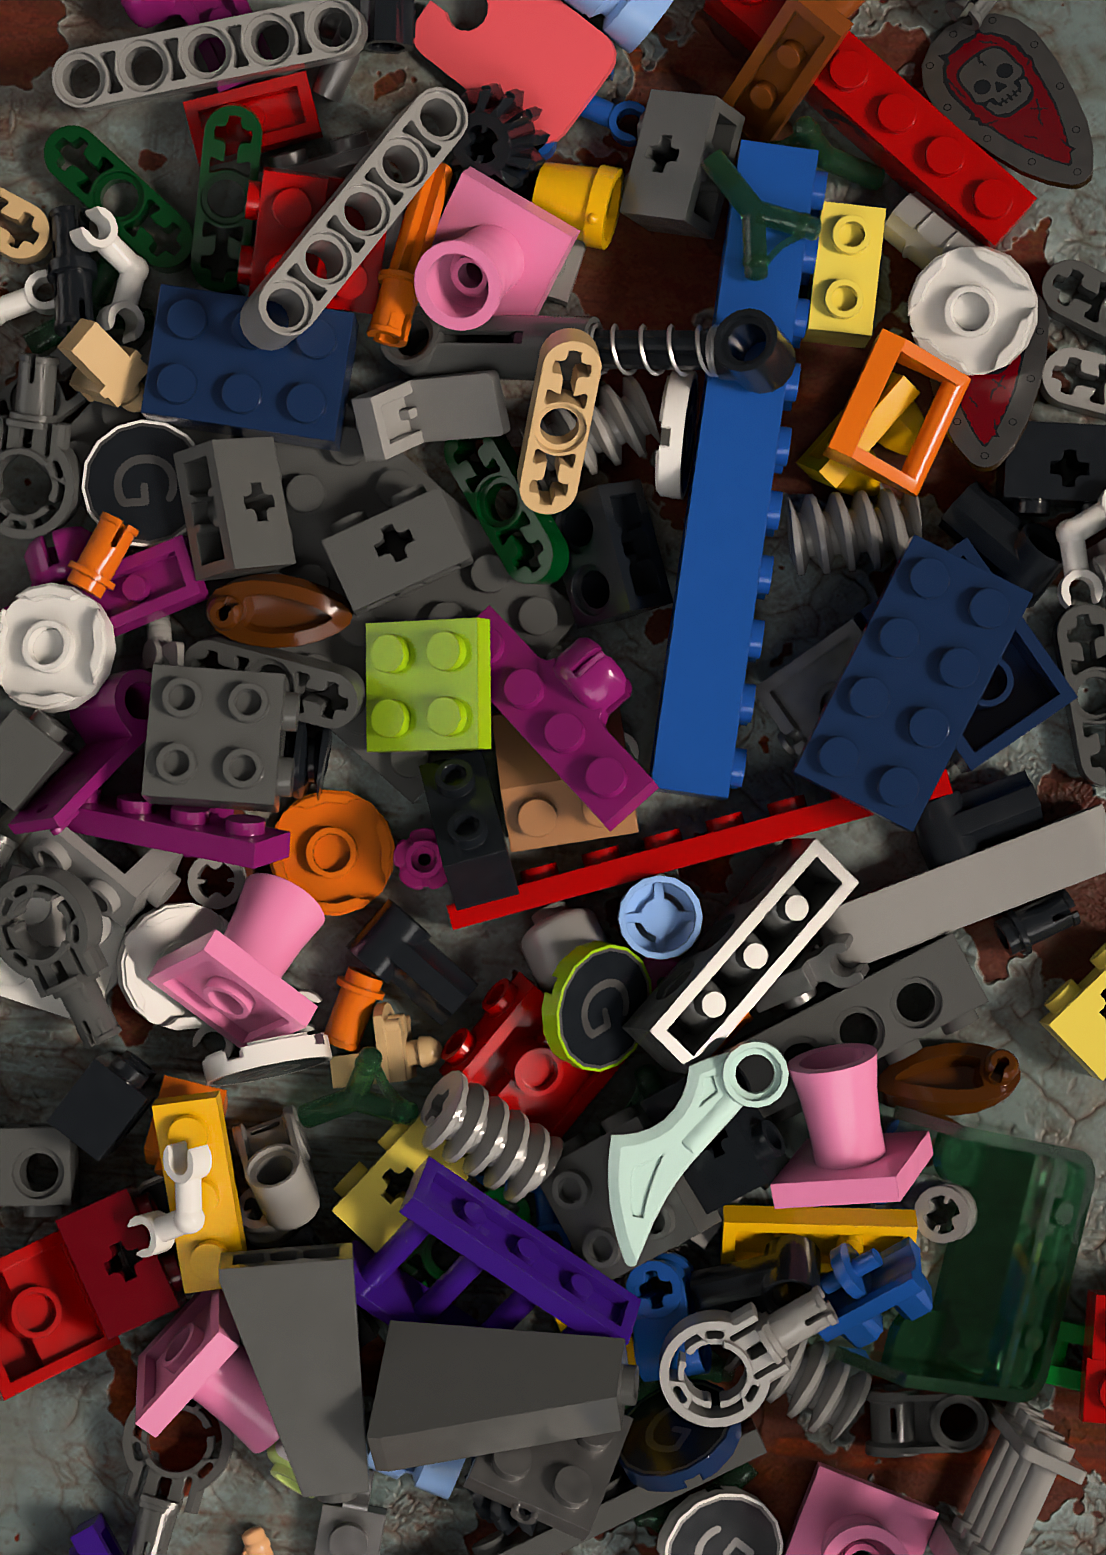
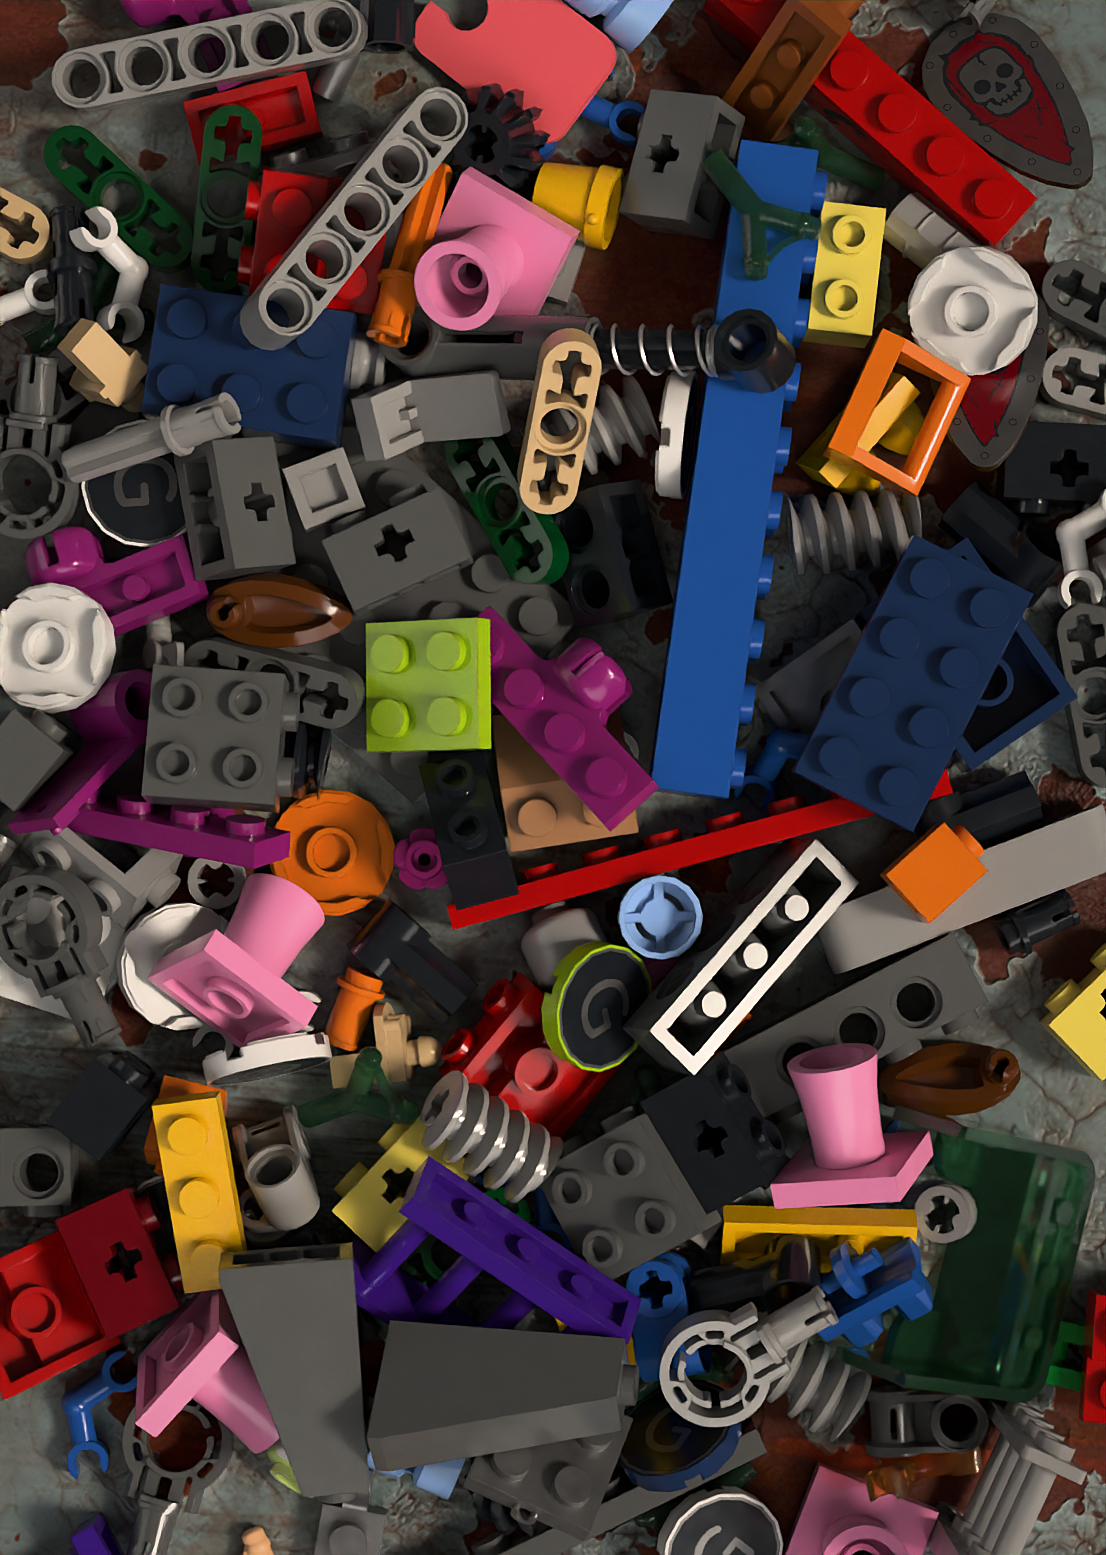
orange pin [66,511,140,599] -> none
white arm [127,1141,212,1258] -> none
light aqua piece [608,1039,789,1267] -> none
flat silver plate [755,933,870,1013] -> none
none -> light grey axle [61,392,241,483]
none -> blue arm [61,1347,137,1480]
none -> light grey plate [282,447,367,532]
none -> light grey bush [350,332,388,390]
none -> blue arm [734,729,809,811]
none -> clear orange arm [864,1446,984,1502]
none -> orange brick [879,822,988,924]

